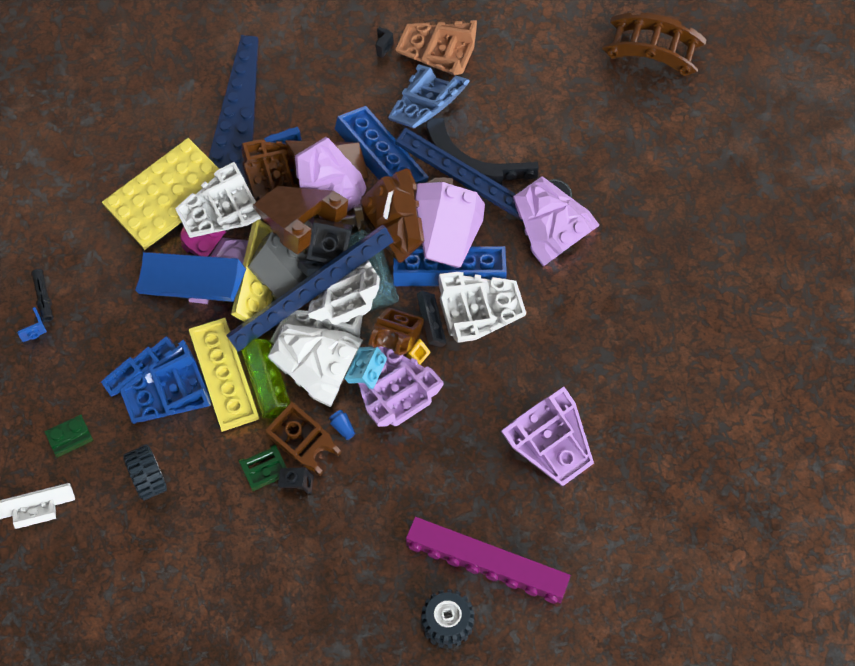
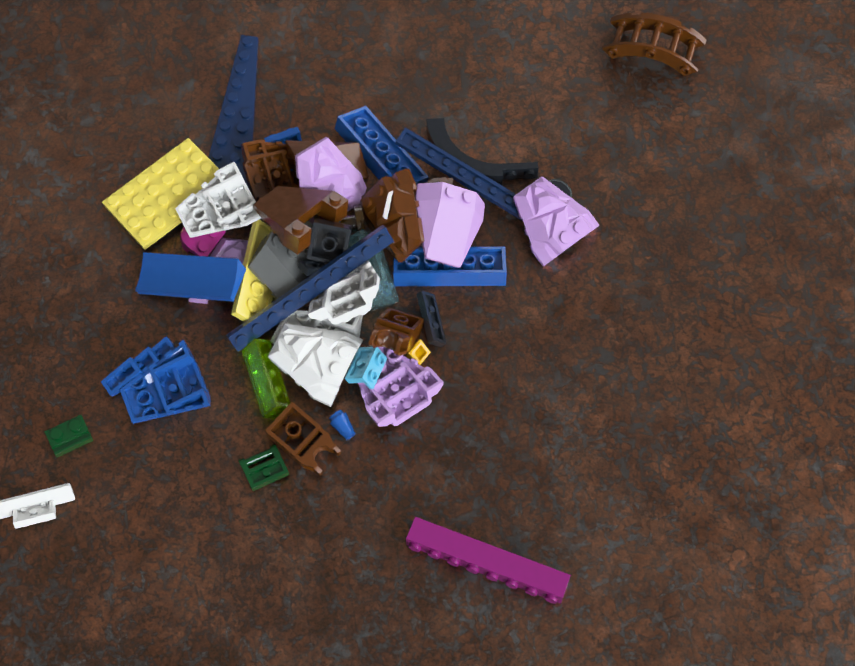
blue bracket [17,307,47,342] -> none
black pin [31,269,54,322] -> none
black wheel [123,444,167,501] -> none
light yellow plate [189,318,259,432] -> none
black bracket [278,467,314,494] -> none
black bracket [375,27,394,58] -> none
medium blue wedge [388,64,469,128] -> none
nougat wedge [395,20,477,75] -> none
black wheel [421,589,474,648] -> none
white wedge [439,272,526,343] -> none
lavender wedge [501,387,594,486] -> none

